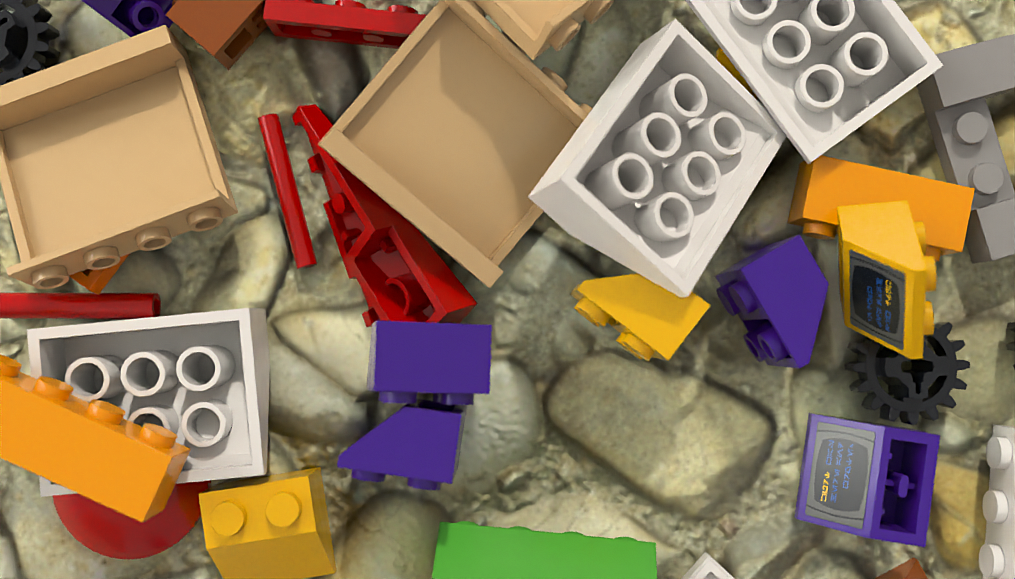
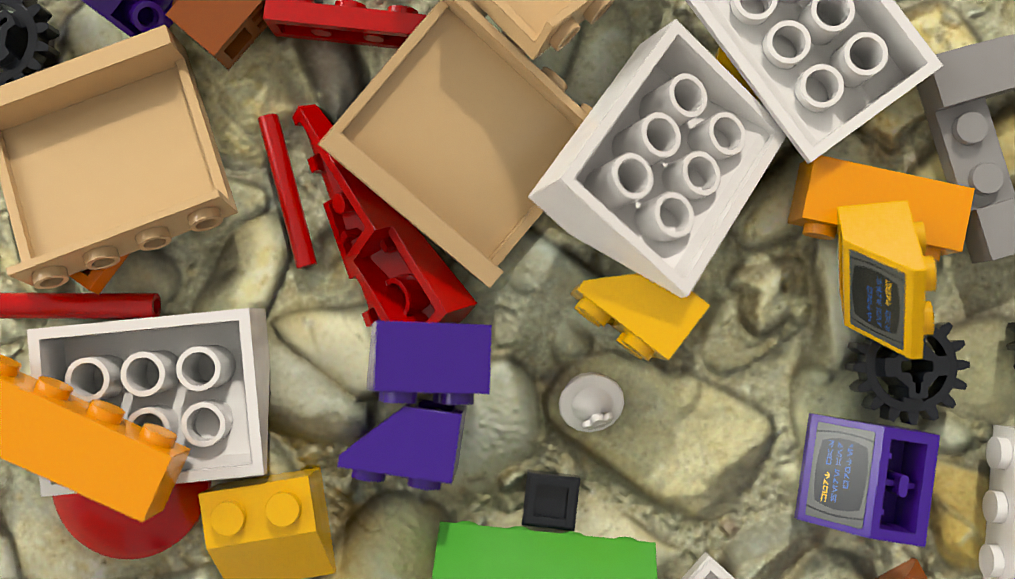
dark purple slope [715,234,829,369] -> none
none -> black tile [522,469,580,531]
none -> white hat [558,372,625,432]

